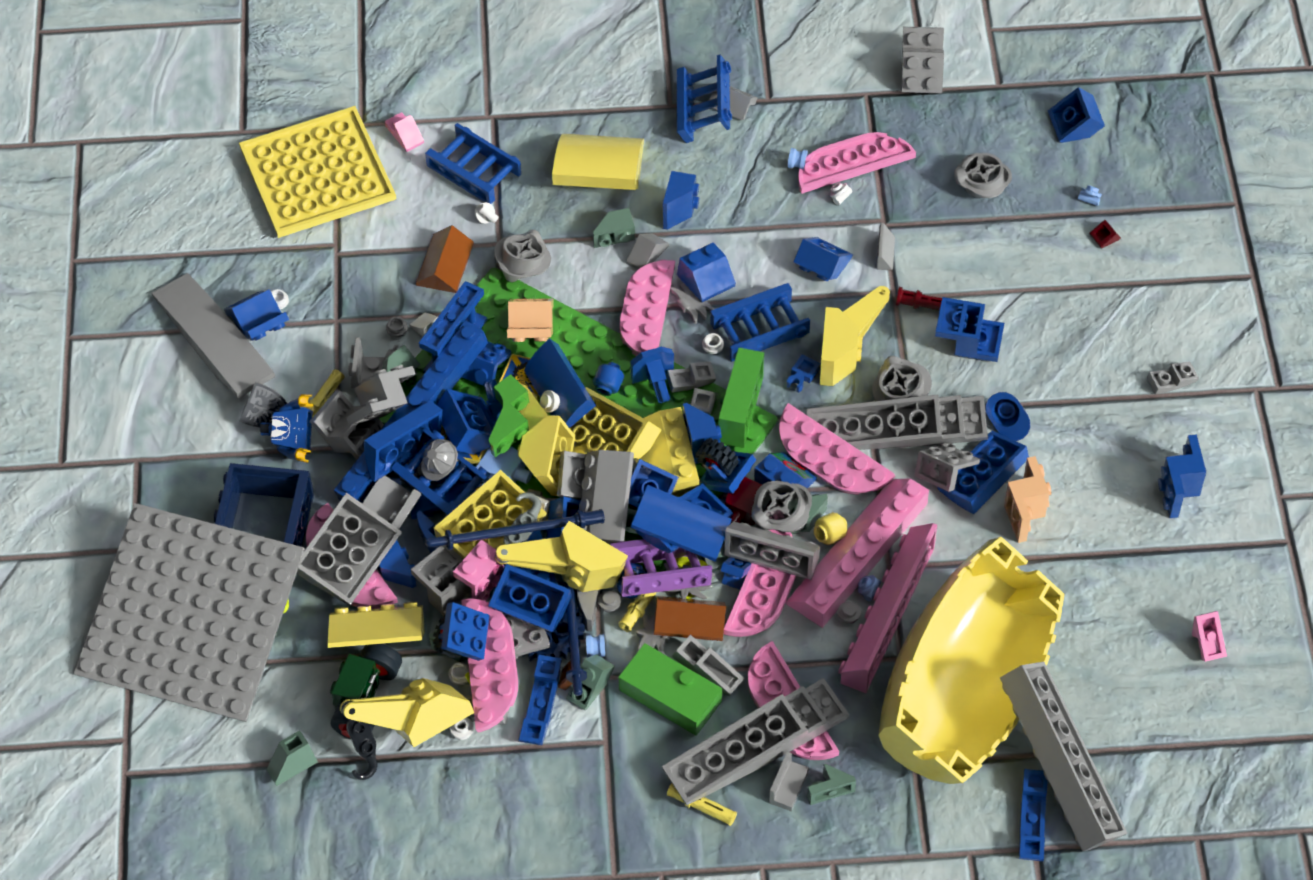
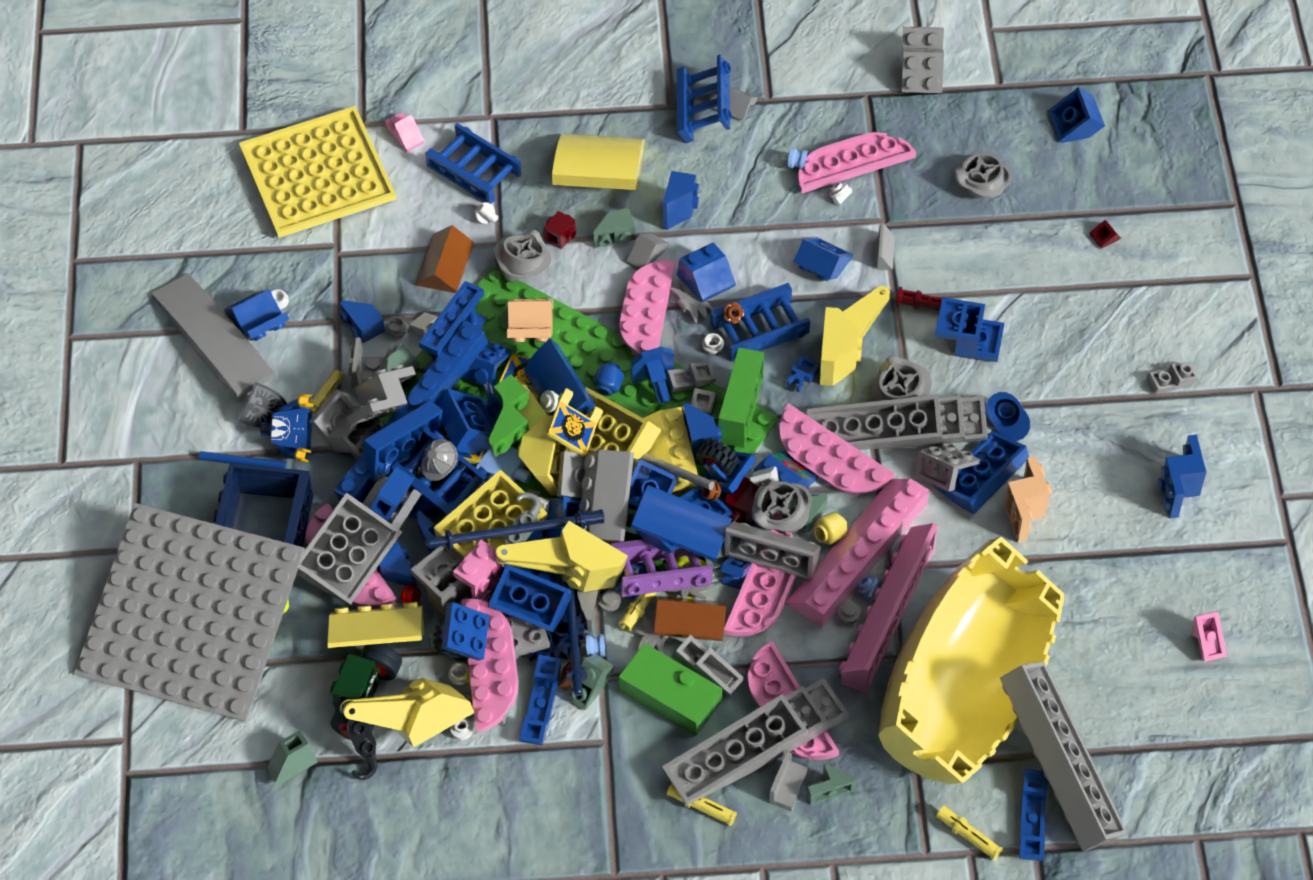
light blue plate [1078,185,1102,206] -> none
none -> blue bar [199,451,287,469]
none -> blue slope [339,300,385,343]
none -> blue slope [369,466,415,522]
none -> red plate [400,585,421,603]
none -> dark red brick [543,211,577,249]
none -> flag [547,388,603,457]
none -> light grey bar [642,454,715,490]
none -> dark orange plate [701,480,721,502]
none -> dark orange plate [723,302,744,324]
none -> white slope [750,466,779,487]
none -> light yellow pin [936,805,1003,861]

